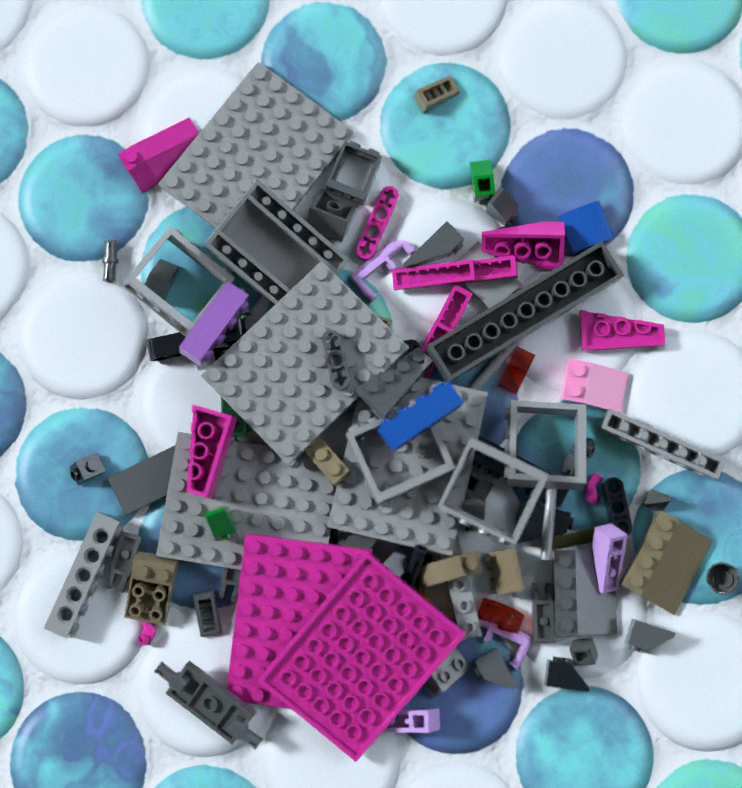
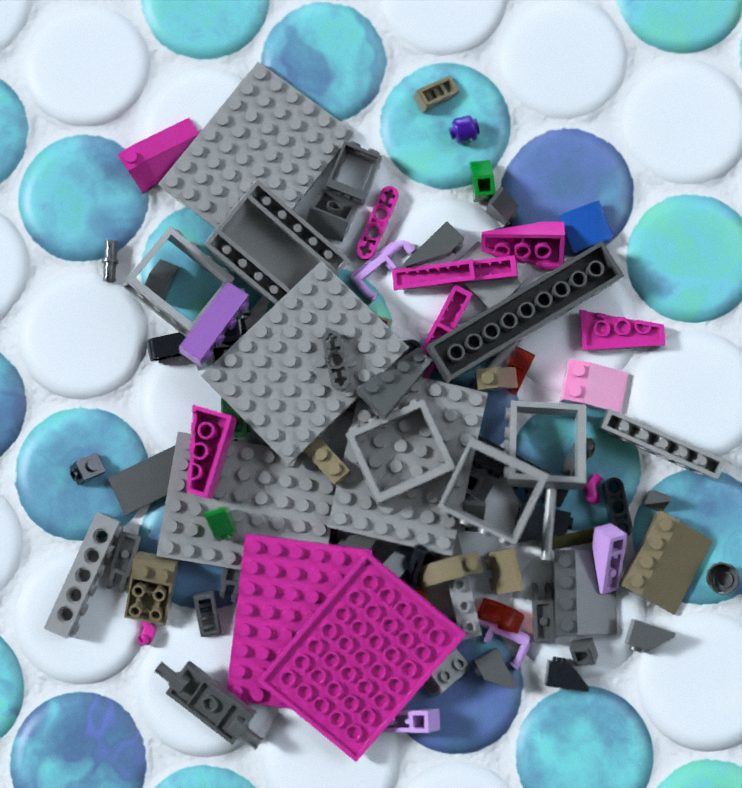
blue brick [378,381,464,453] -> none
none -> dark purple head [449,115,480,144]
none -> dark tan slope [474,367,518,392]

